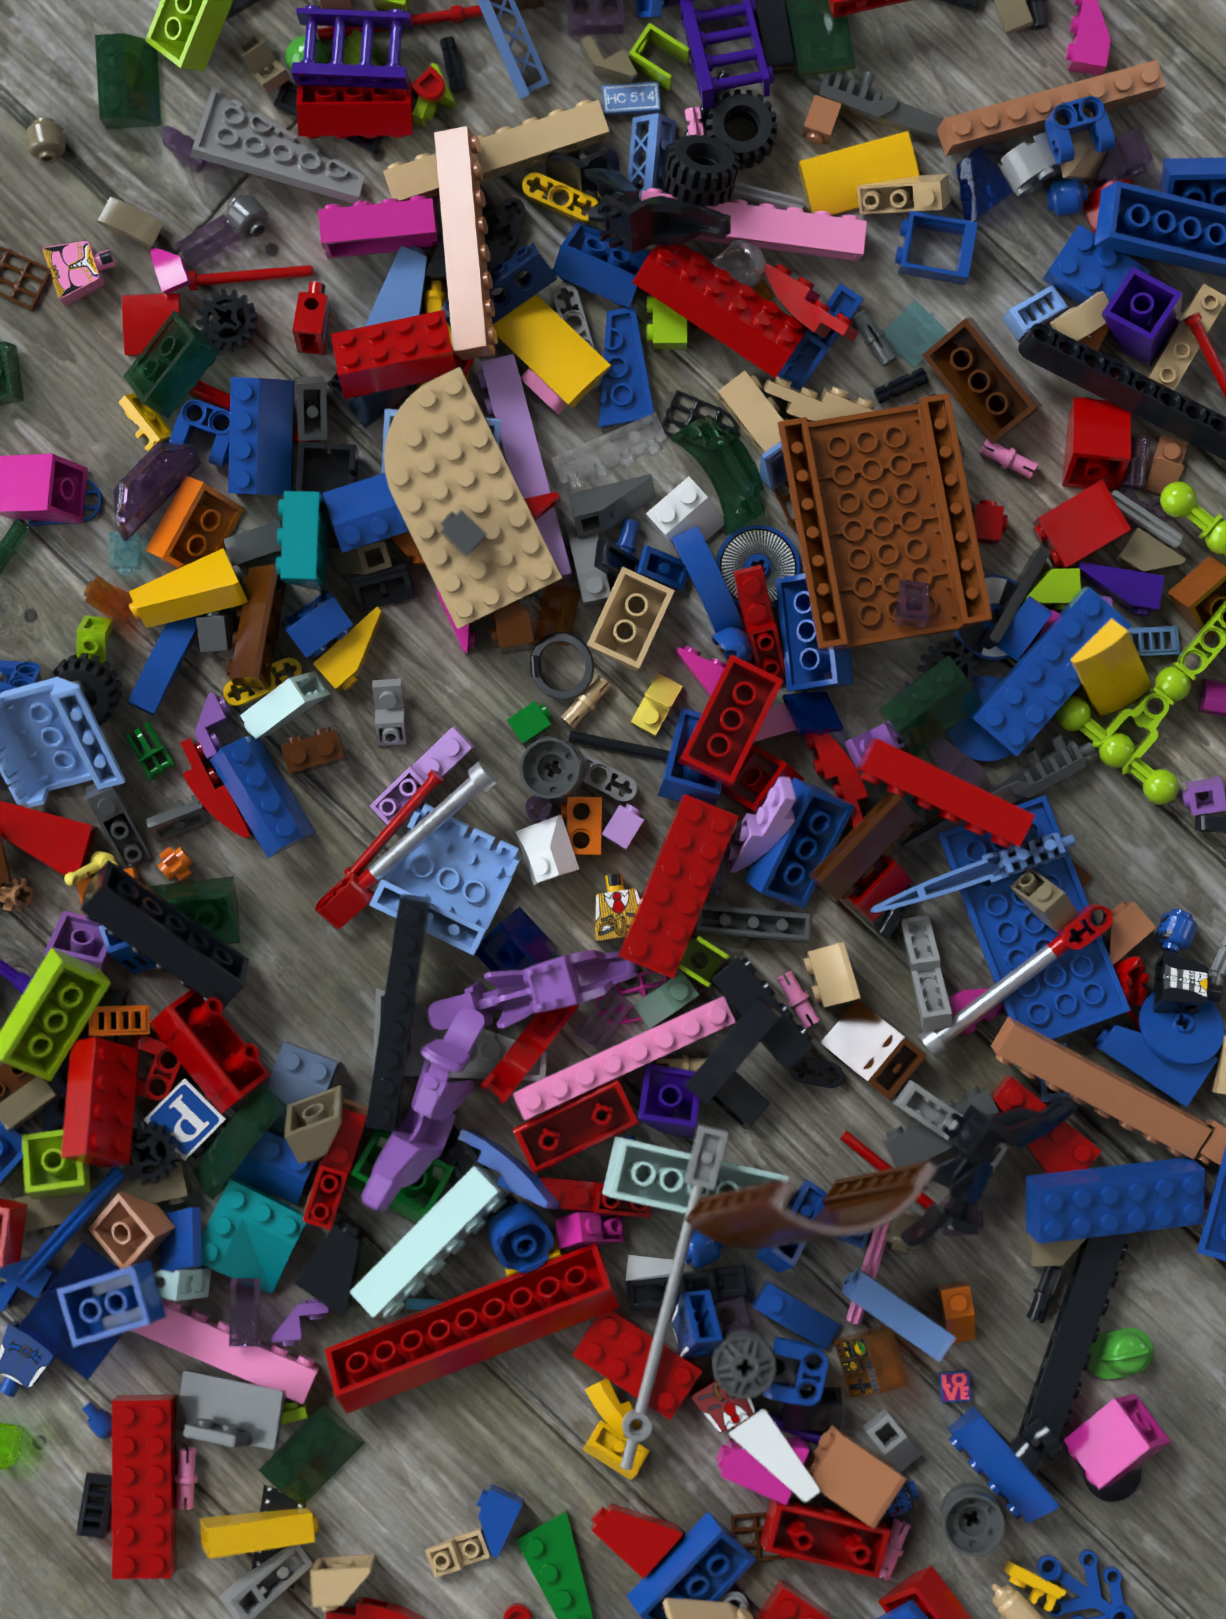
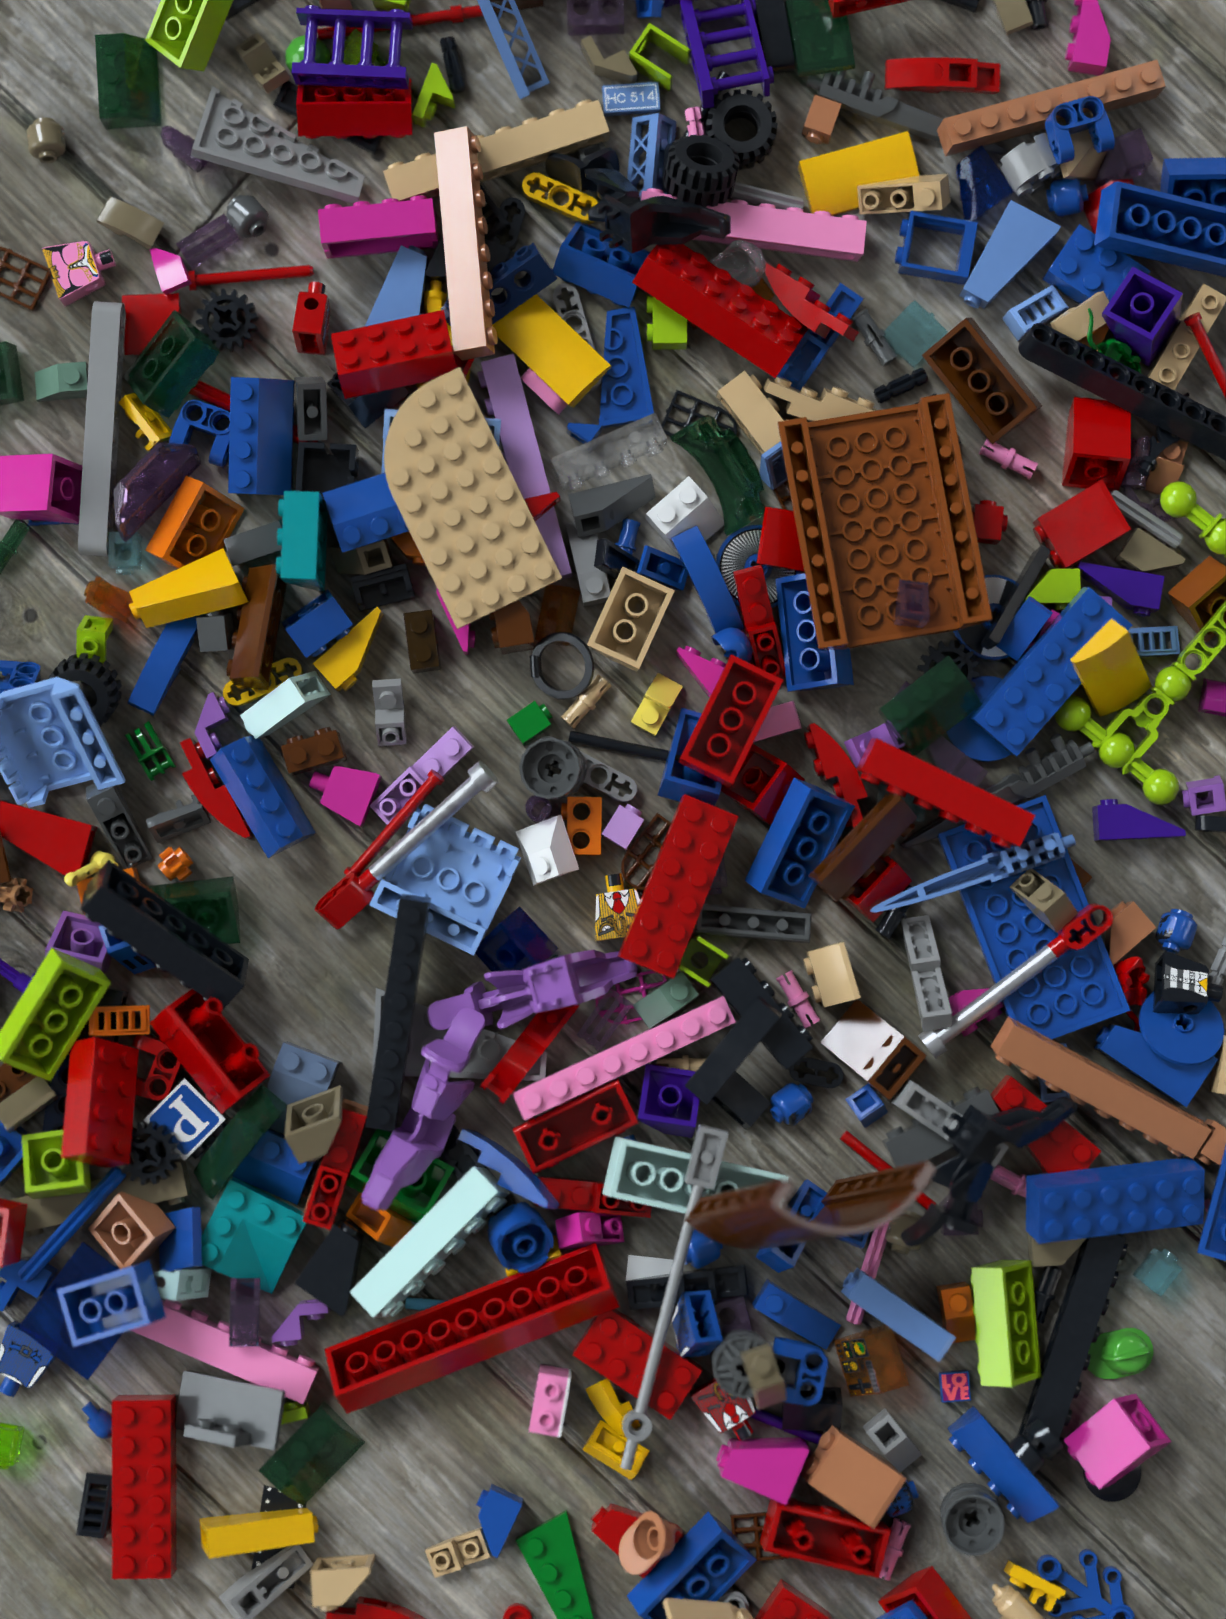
bright pink pin [174,1447,198,1510] -> none
red tile [411,66,446,102] -> none
dark grey brick [441,510,487,558] -> none
lavender slope [724,777,796,873] -> none
white sticker [729,1409,820,1502] -> none
clear blue piece [782,691,844,735] -> none
none -> sand green slope [35,362,89,402]
none -> light grey beam [78,301,126,557]
none -> dark pink torso [309,766,382,827]
none -> orange slope [345,1192,415,1248]
none -> dark brown brick [403,609,441,674]
none -> bright pink piece [529,1364,572,1437]
none -> blue slope [567,423,602,448]
none -> nougat piece [619,1511,678,1575]
none -> reddish brown window [621,813,671,890]
none -> dark tan slope [740,1343,786,1410]
none -> red slope [756,507,805,573]
none -> blue head [770,1083,814,1126]
none -> blue slope [845,1084,888,1128]
none -> red slope [885,57,1000,94]
none -> medium blue slope [959,200,1061,309]
none -> lime brick [971,1260,1041,1387]
none -> bright pink axle [990,1165,1026,1198]
none -> green animal [1087,308,1142,374]
none -> dark purple slope [1092,799,1186,841]
none -> clear light blue brick [1133,1248,1182,1296]
none -> black piece [1138,392,1190,476]

